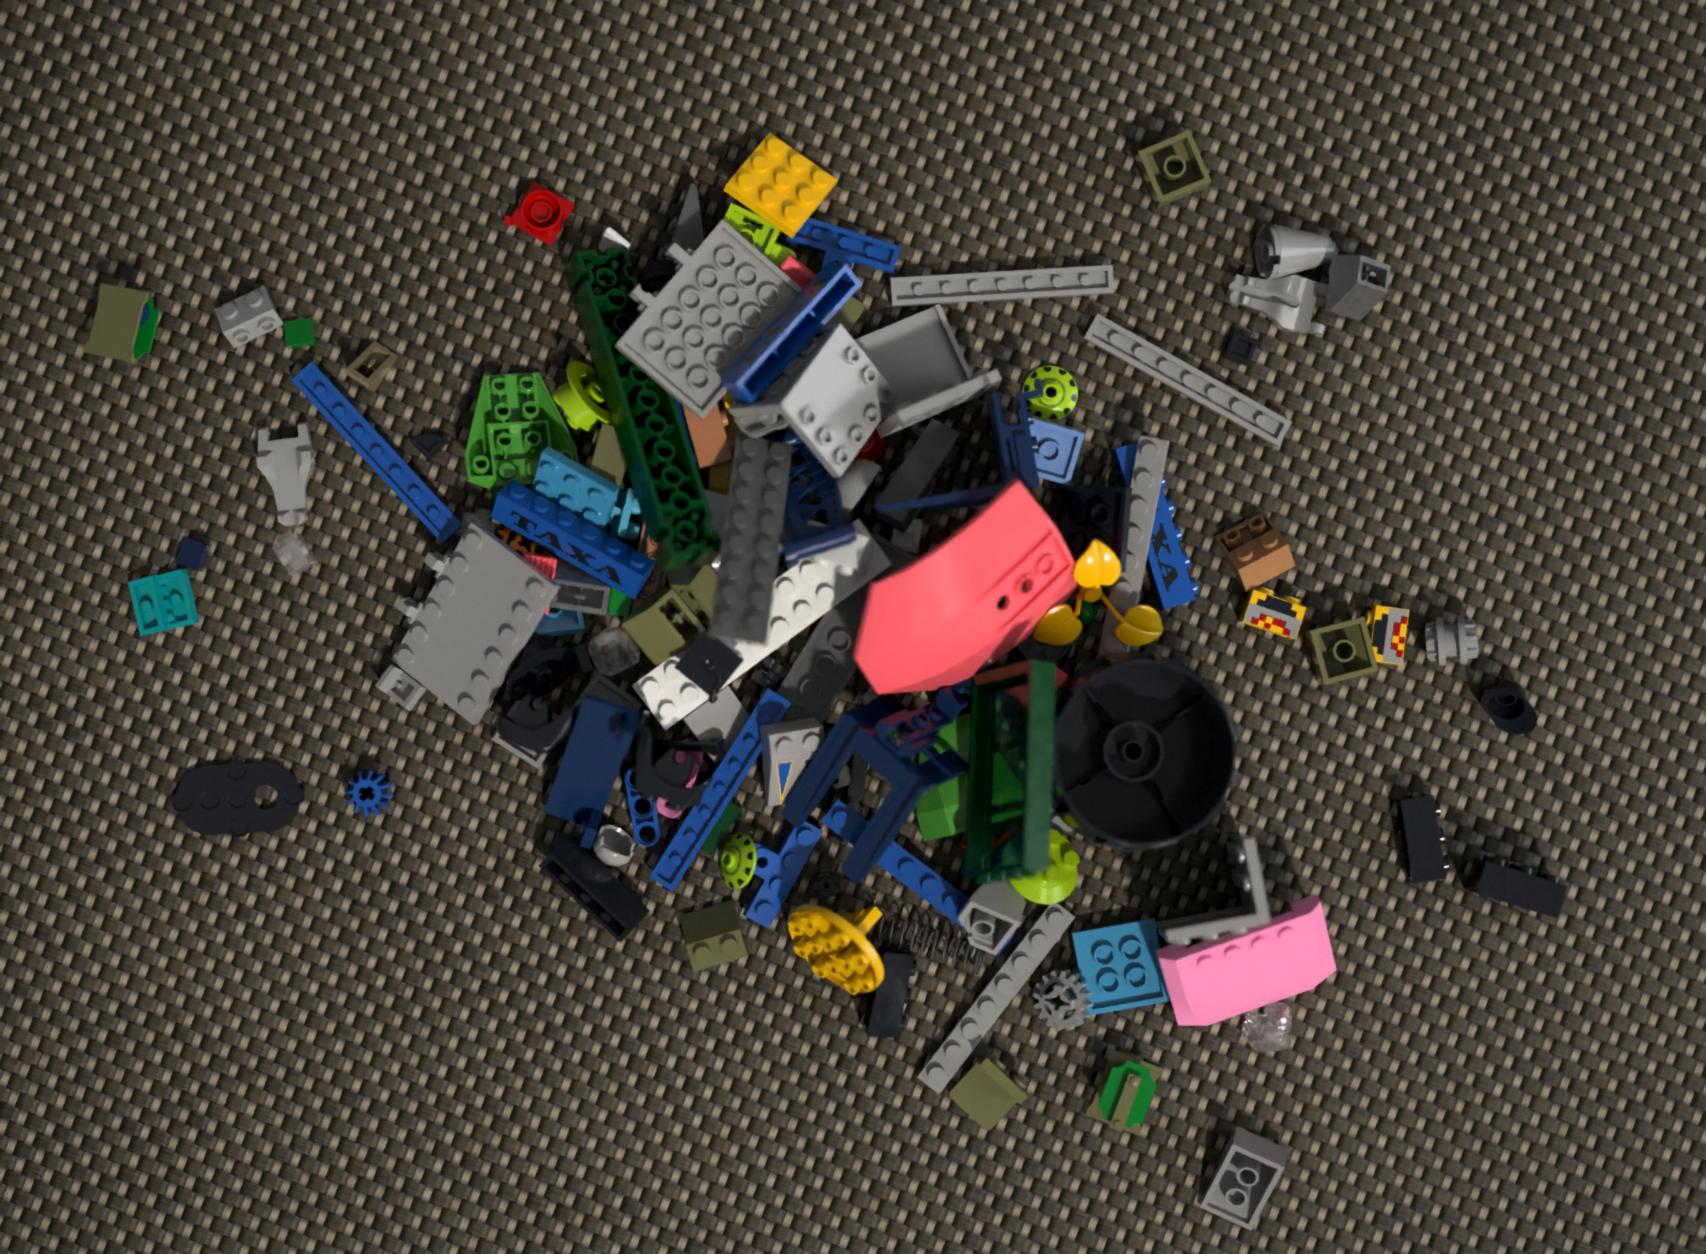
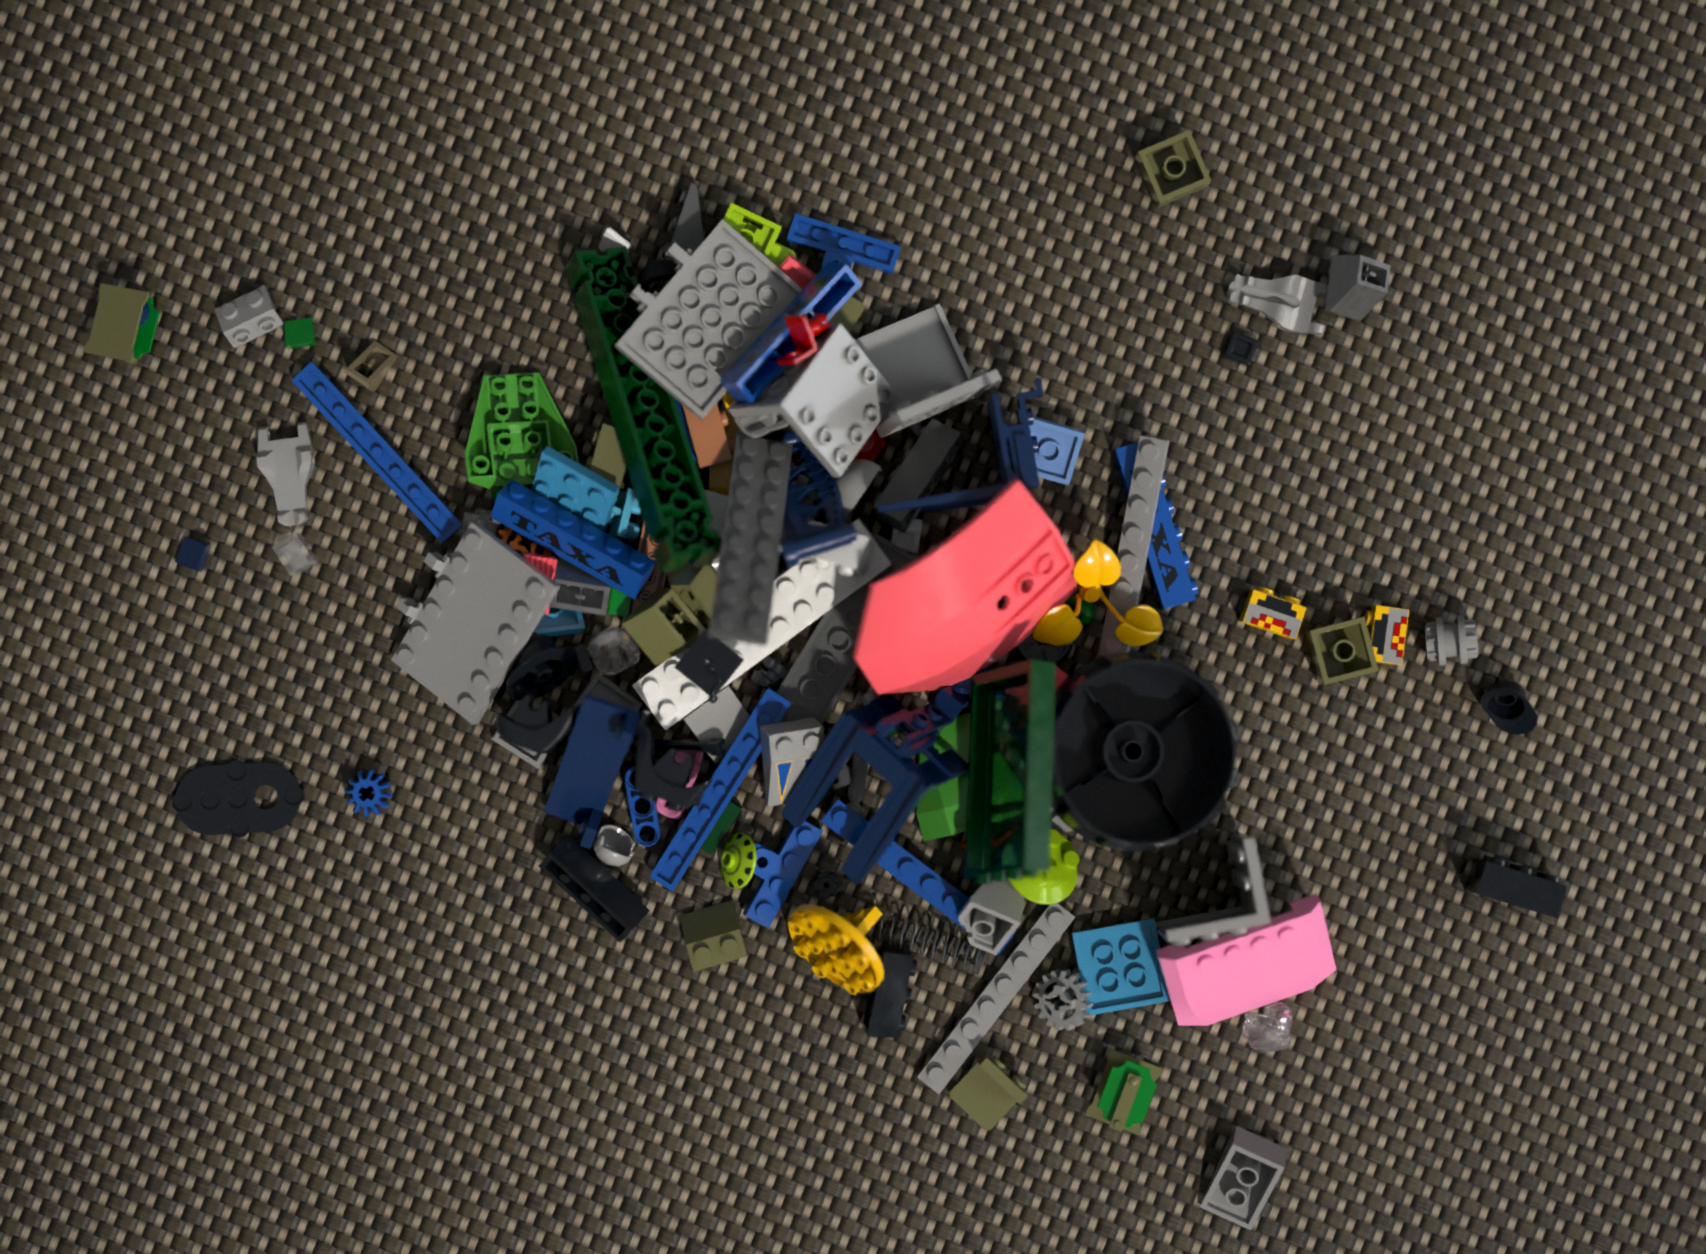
teal slope [128,569,200,636] -> none
light grey bracket [375,664,426,711] -> none
black tile [410,433,449,461] -> none
red hat [504,181,575,247] -> none
lime piece [552,361,614,432] -> none
yellow plate [723,132,837,238] -> none
light grey plate [890,265,1114,307] -> none
lime dish [1022,366,1078,421] -> none
black plate [1051,485,1132,572] -> none
light grey plate [1083,313,1292,447] -> none
medium nougat slope [1215,511,1295,592] -> none
light grey cone [1255,224,1336,280] -> none
black brick [1395,794,1449,884] -> none
none -> red bracket [777,313,829,365]

